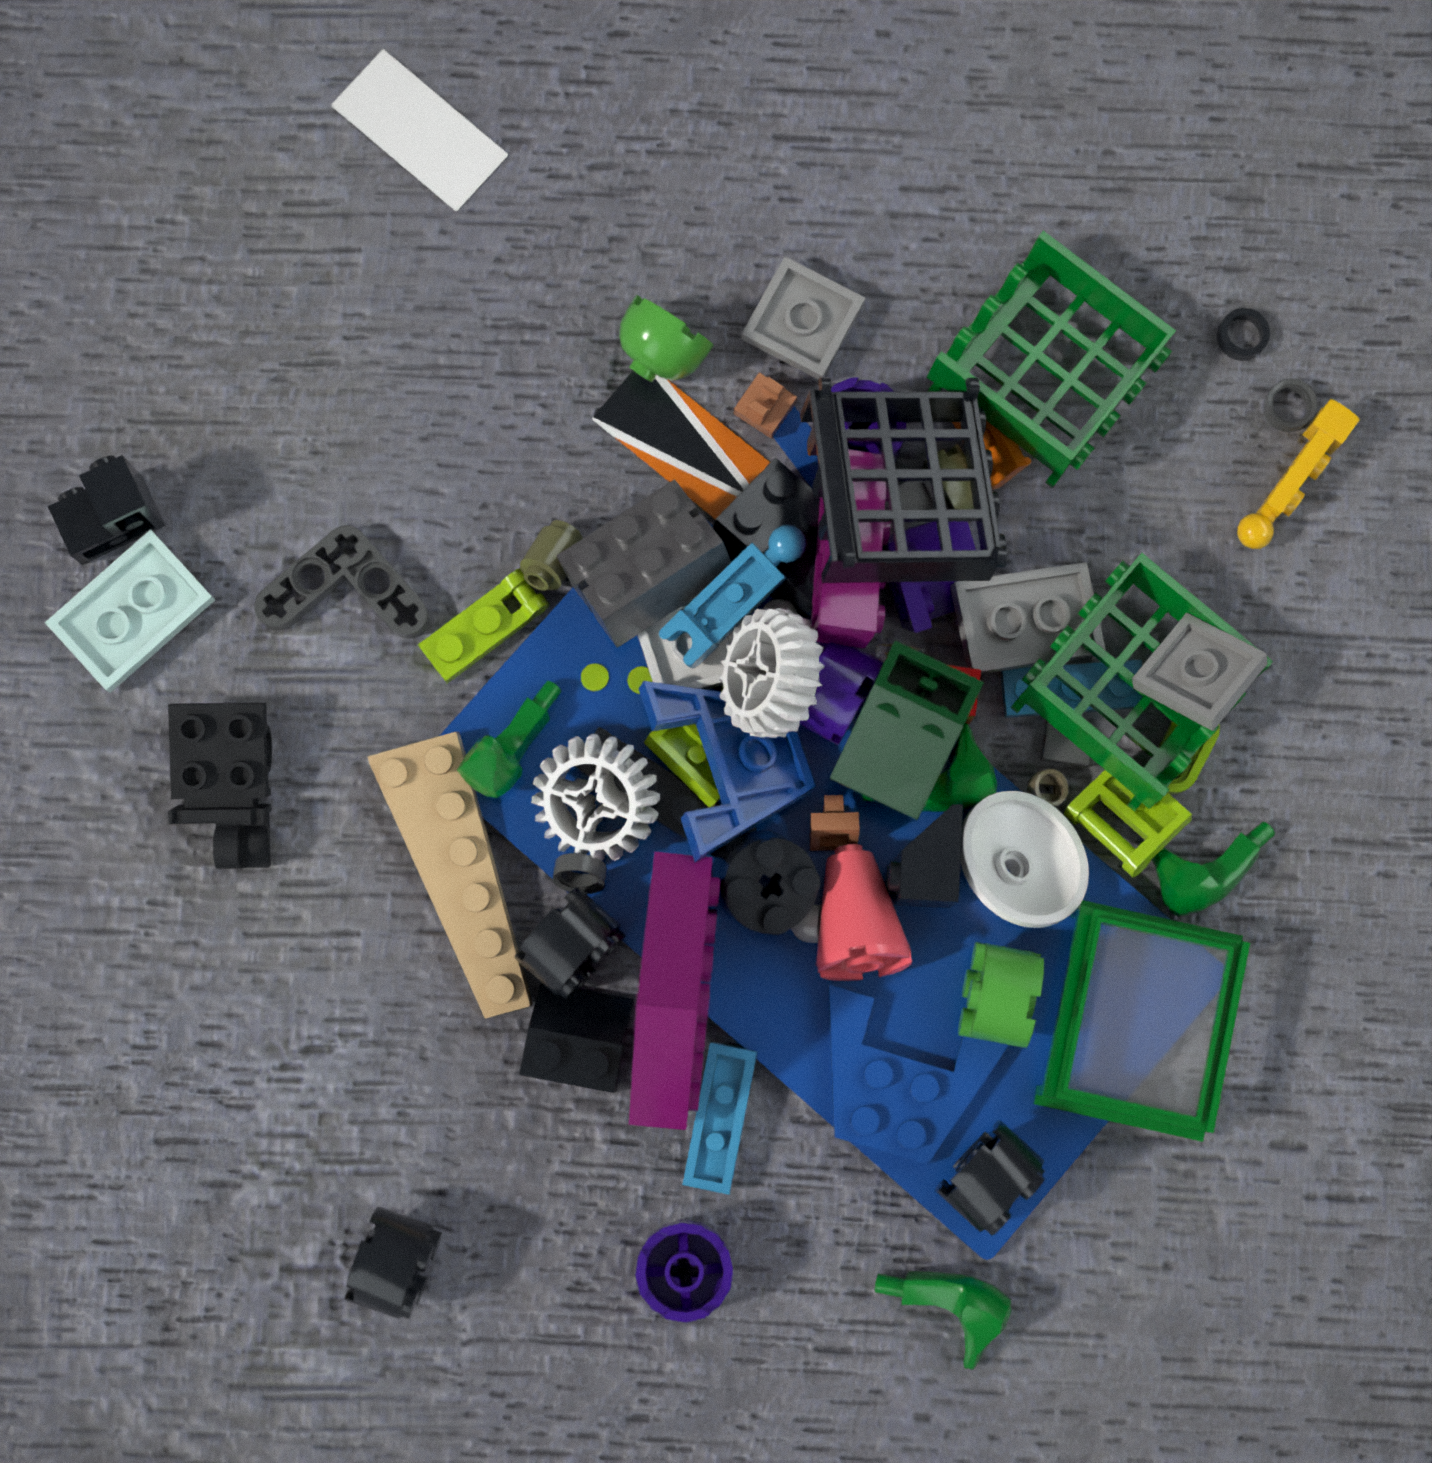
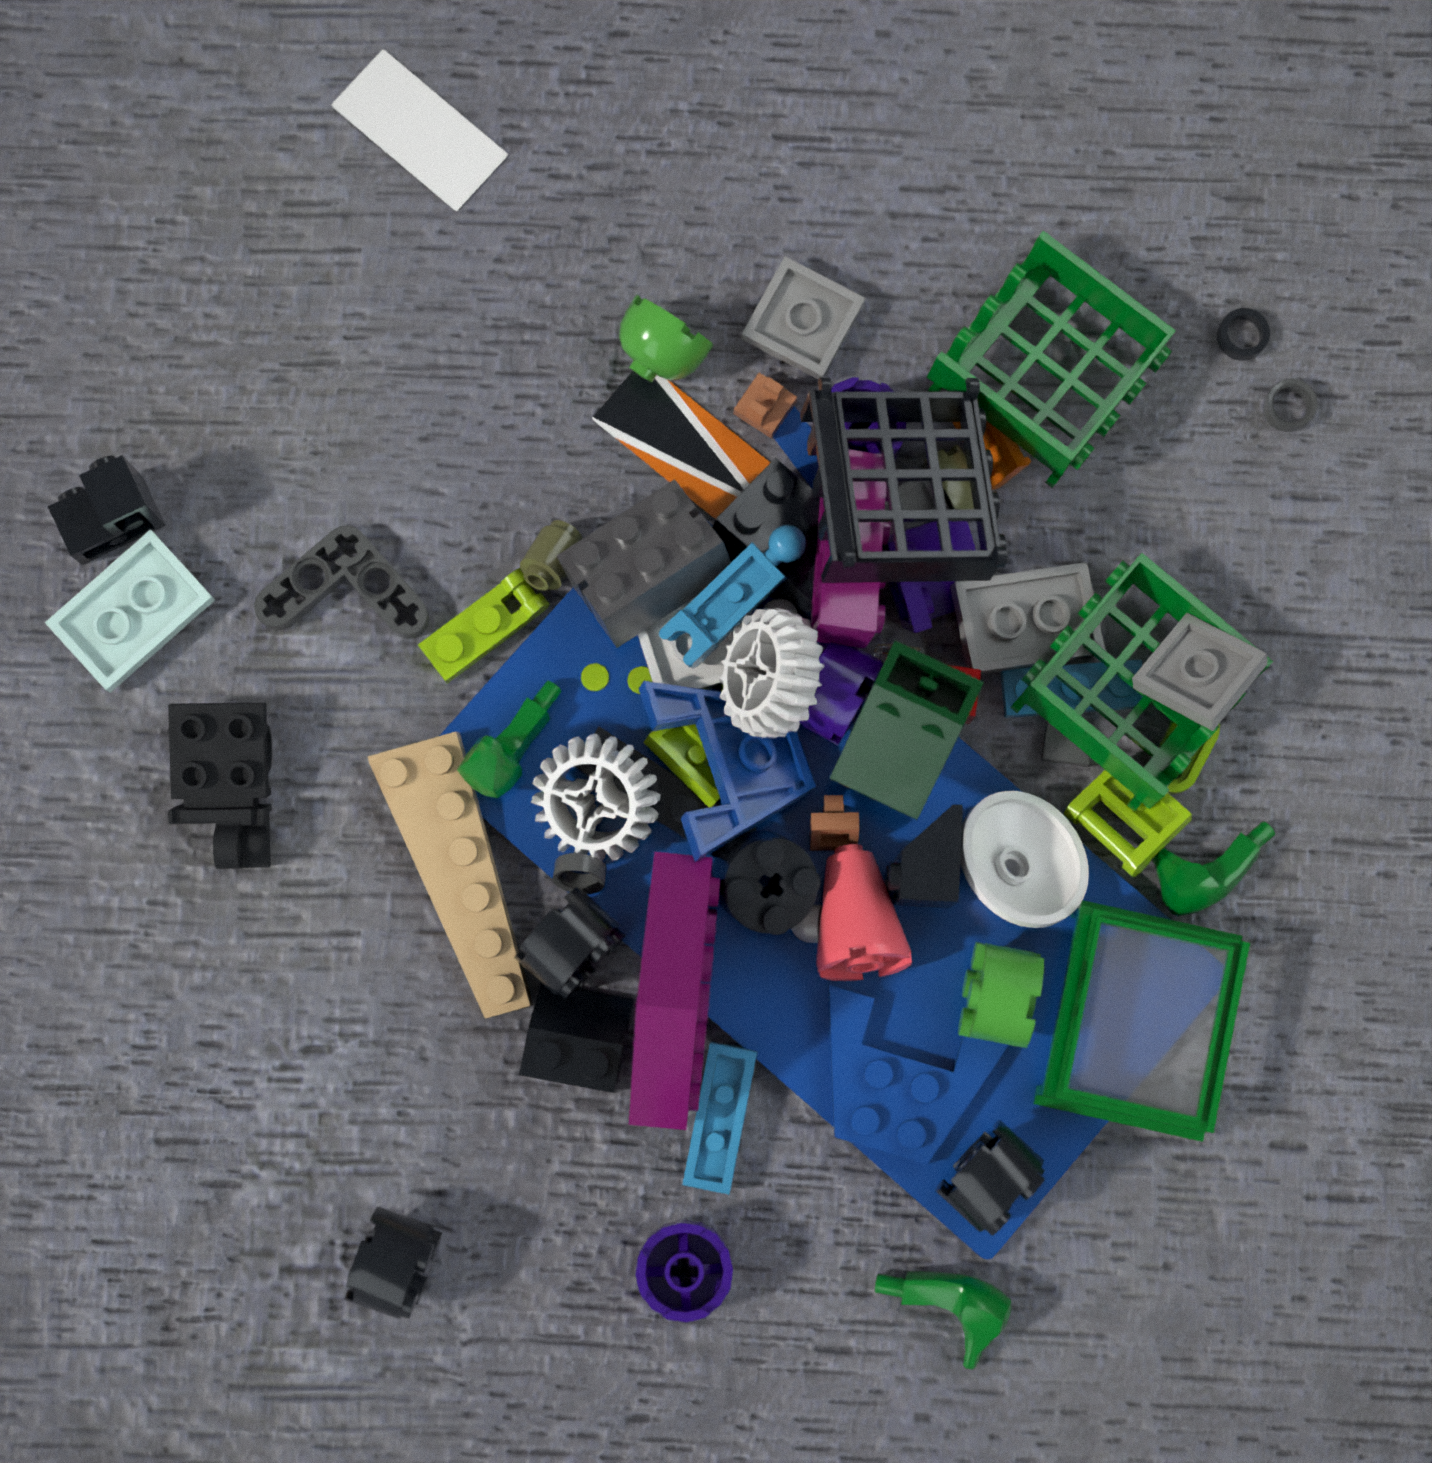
green animal [863,723,997,812] -> none
dark tan hinge [1027,769,1068,806] -> none
yellow plate [1237,398,1360,549] -> none

